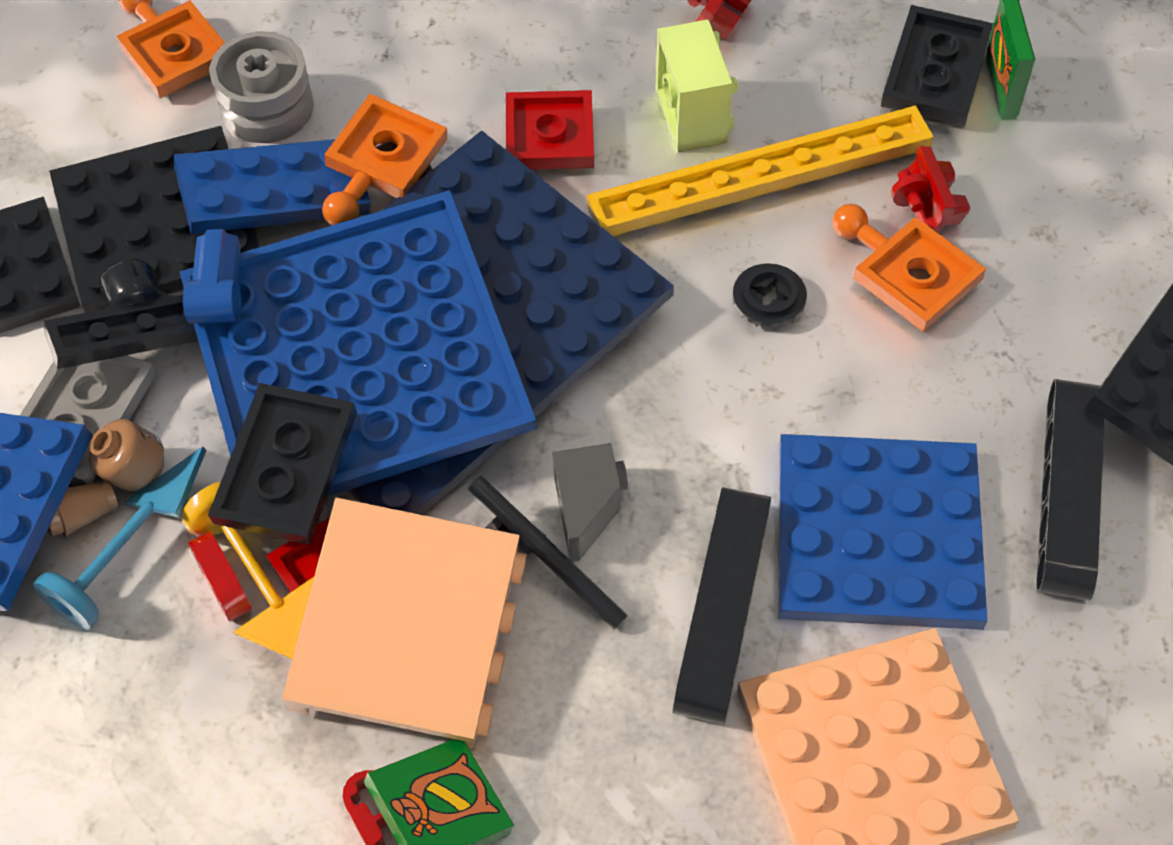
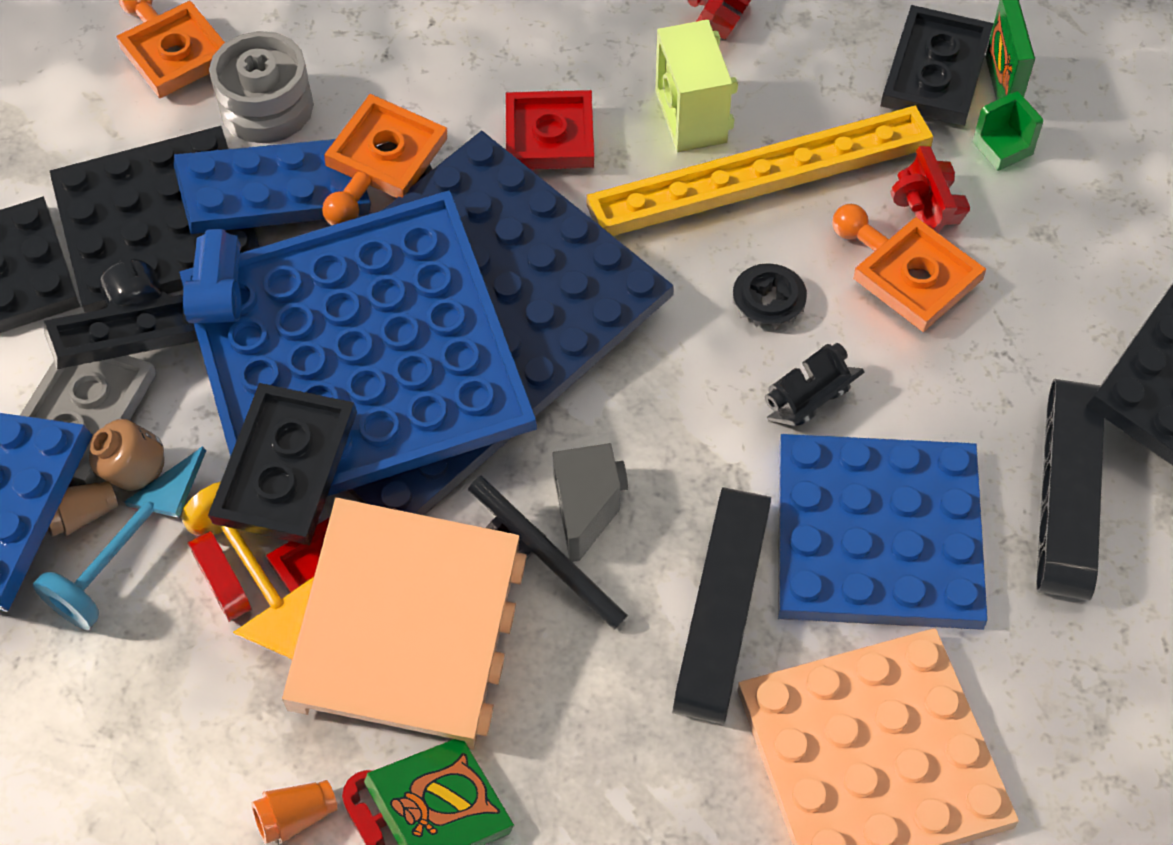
none -> orange cone [251,780,338,844]
none -> black hinge [765,343,865,426]
none -> green panel [972,91,1043,171]

